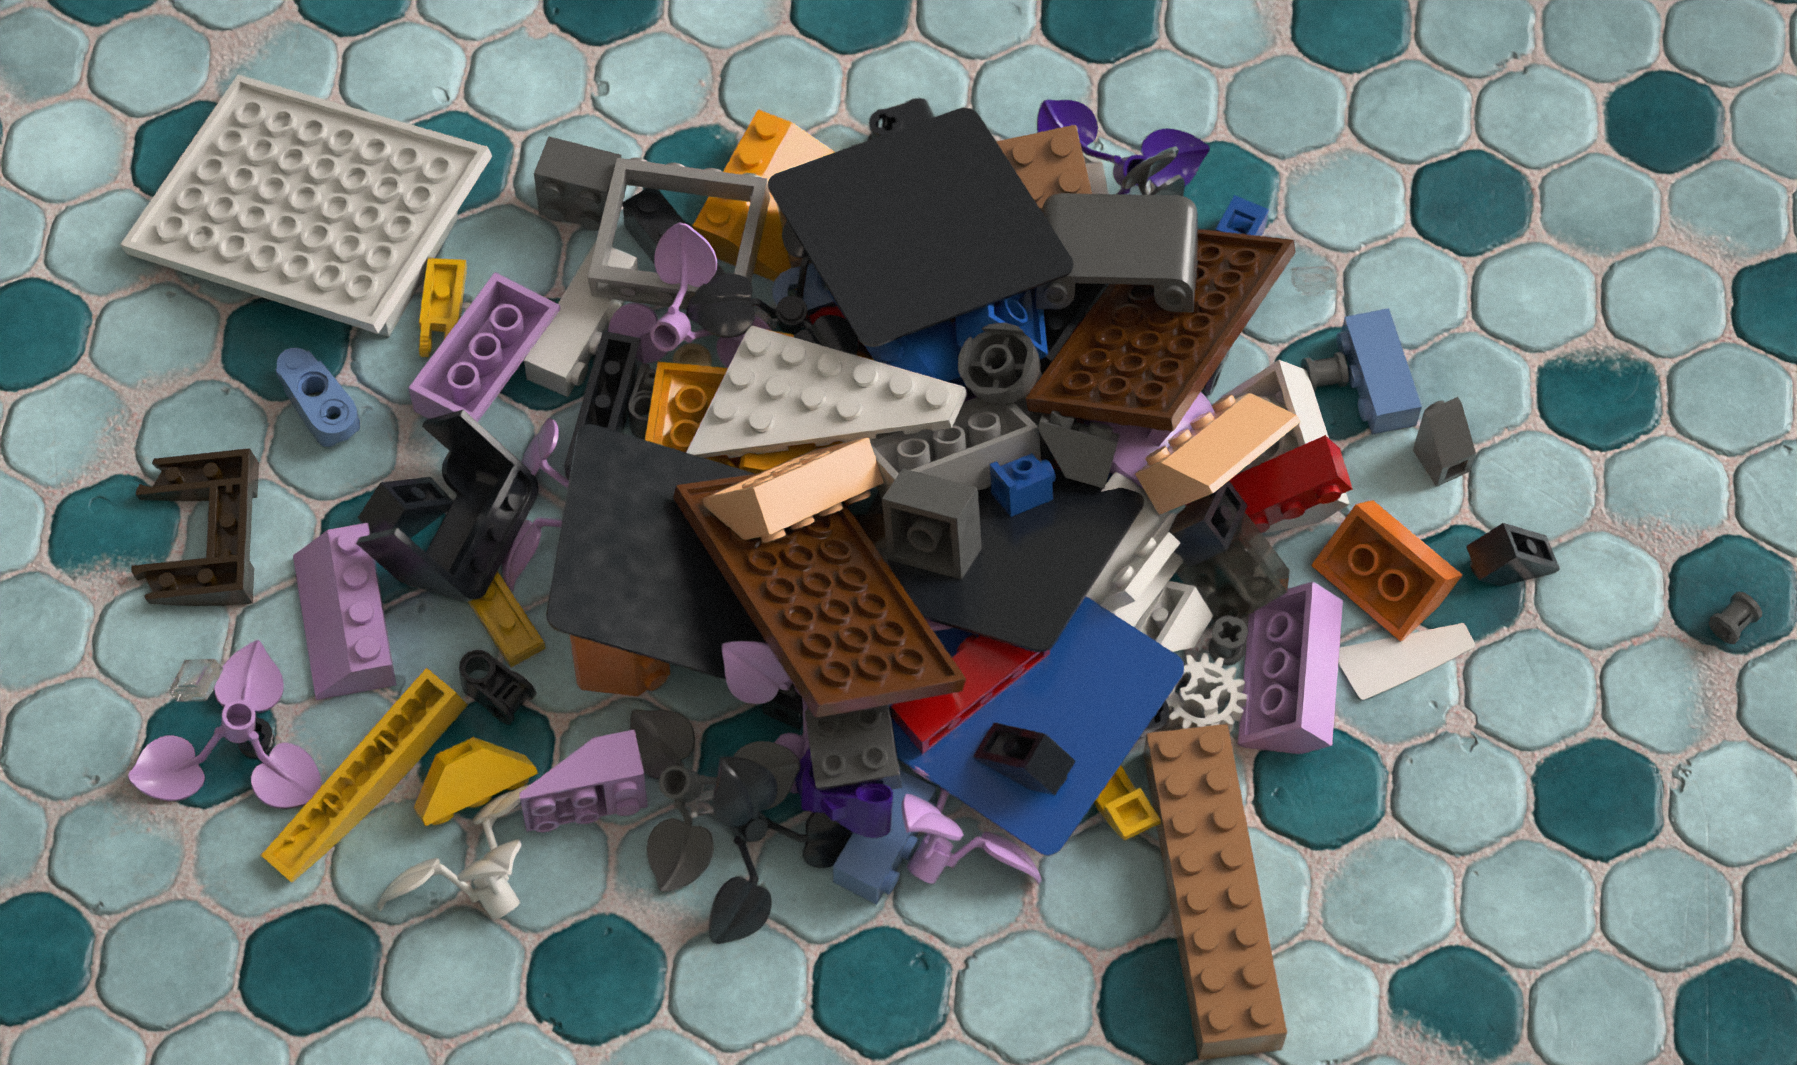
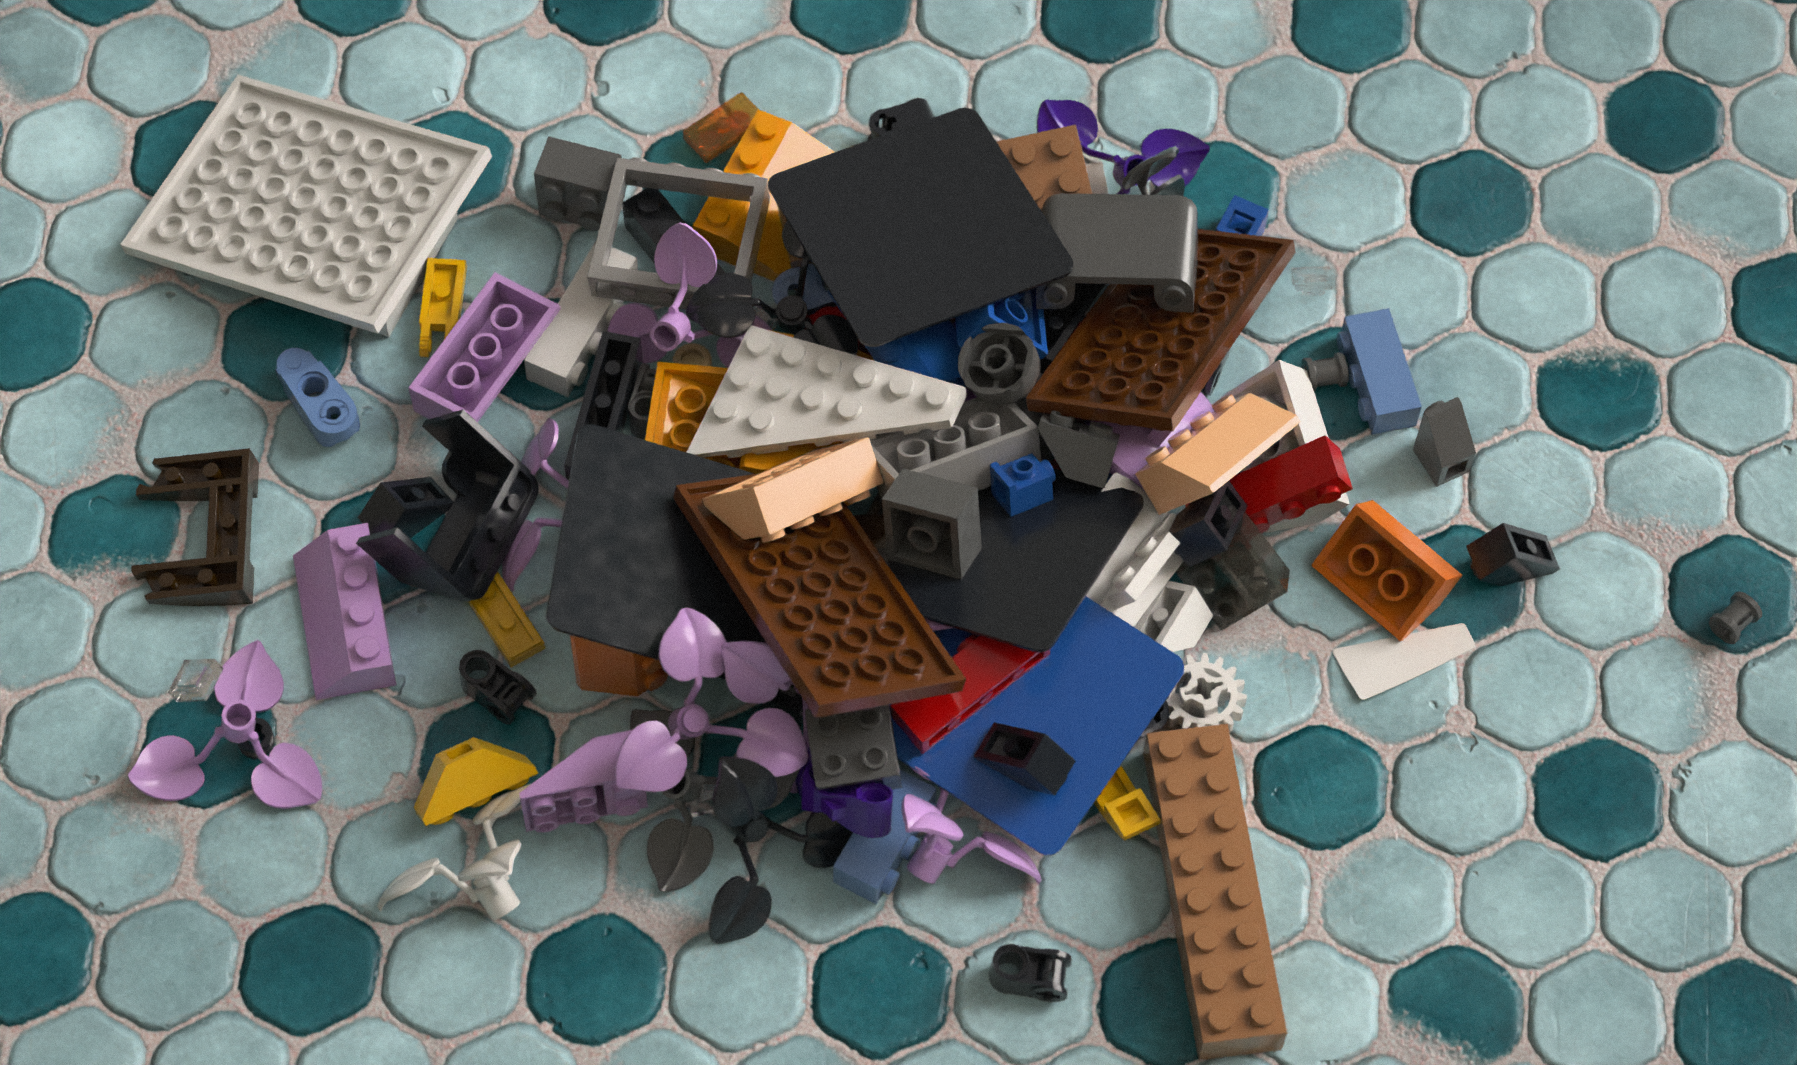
yellow slope [261,667,467,883] -> none
dark grey bush [1208,615,1248,665] -> none
lavender slope [1238,582,1343,754] -> none
none -> lavender plant [615,608,808,792]
none -> clear orange plate [683,92,758,163]
none -> black piece [989,944,1072,1002]

